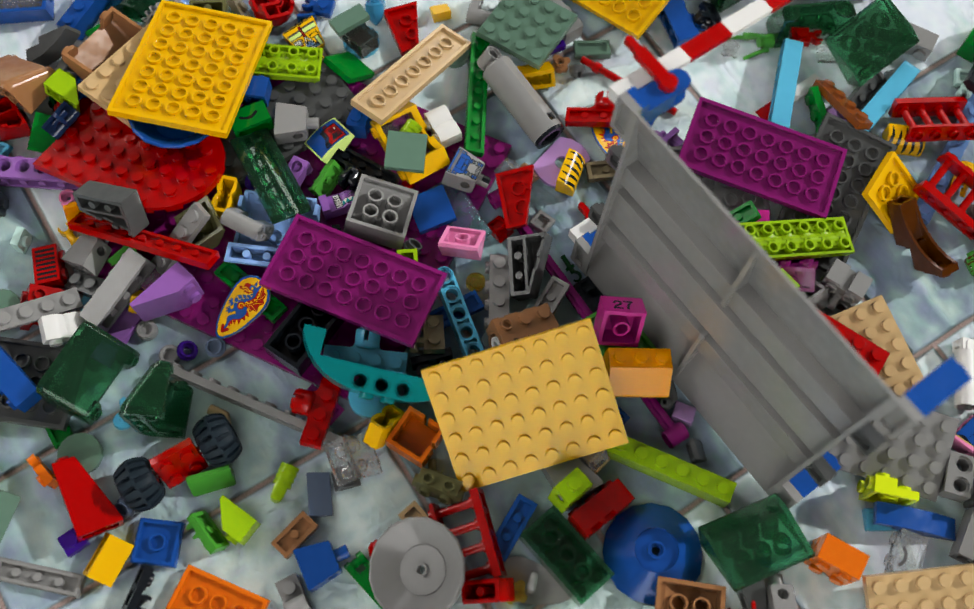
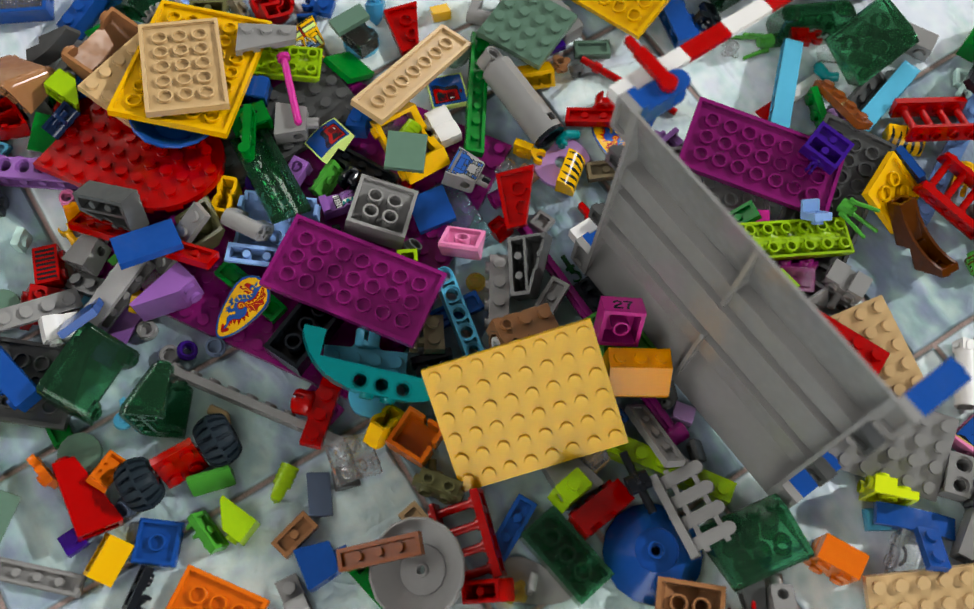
none -> blue tile [57,297,104,339]
none -> orange plate [86,450,126,493]
none -> blue tile [109,218,184,270]
none -> tan plate [138,17,230,118]
none -> light grey wing [235,23,297,56]
none -> green plate [238,103,257,162]
none -> dark pink bar [276,51,302,126]
none -> dark orange plate [336,531,425,573]
none -> slope [426,73,467,110]
none -> yellow plate [513,138,546,165]
none -> teal arm [556,129,580,149]
none -> black bar [619,451,657,515]
none -> light grey plate [624,404,686,468]
none -> light grey fence [650,458,737,560]
none -> dark purple plate [798,121,855,175]
none -> light blue bracket [800,198,832,225]
none -> teal arm [813,62,839,81]
none -> bright green plant [836,197,880,239]
none -> blue tile [895,145,926,183]
none -> blue plate [913,526,952,572]

